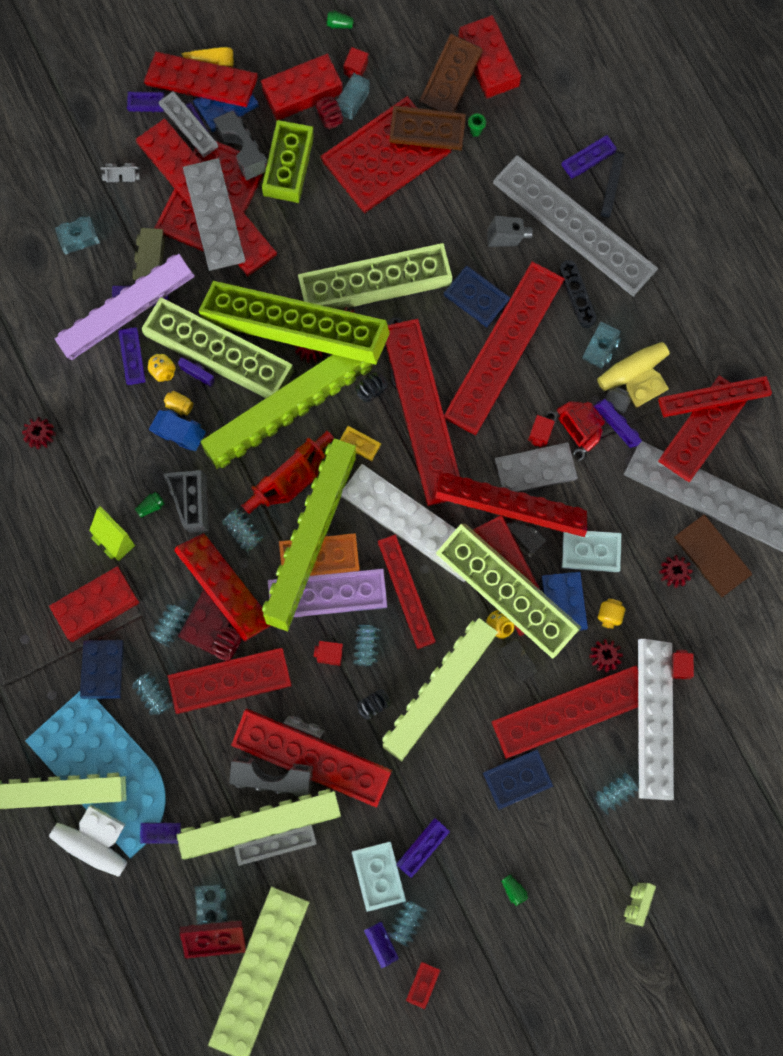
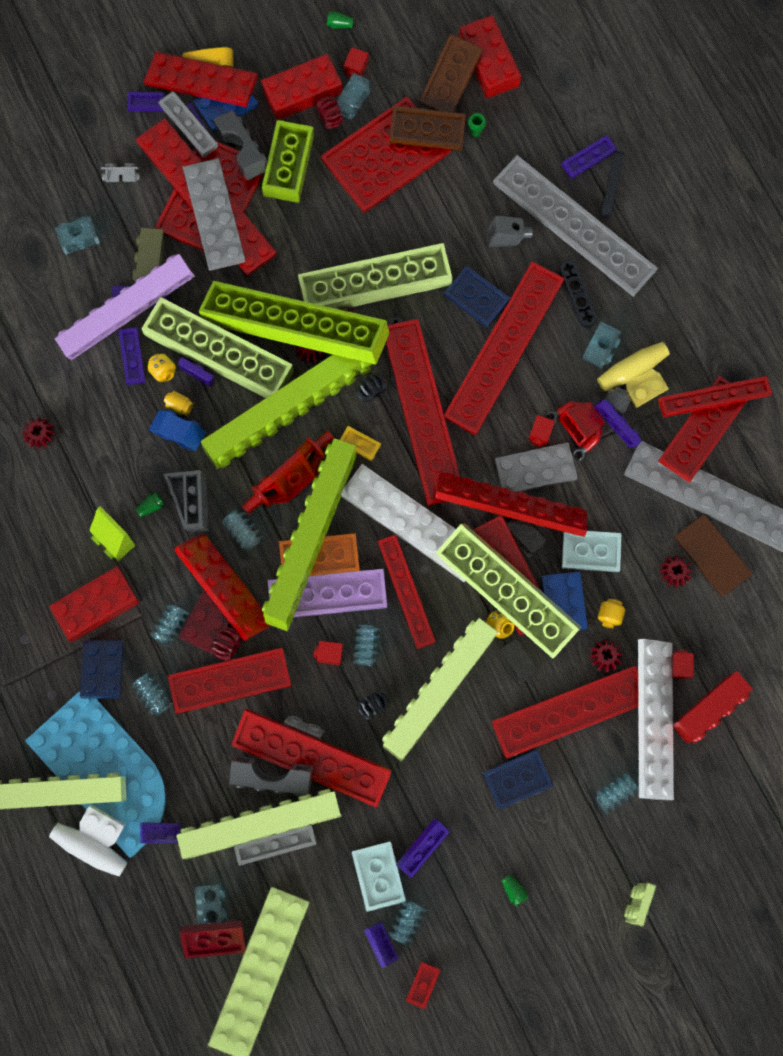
none -> red brick [672,671,753,744]

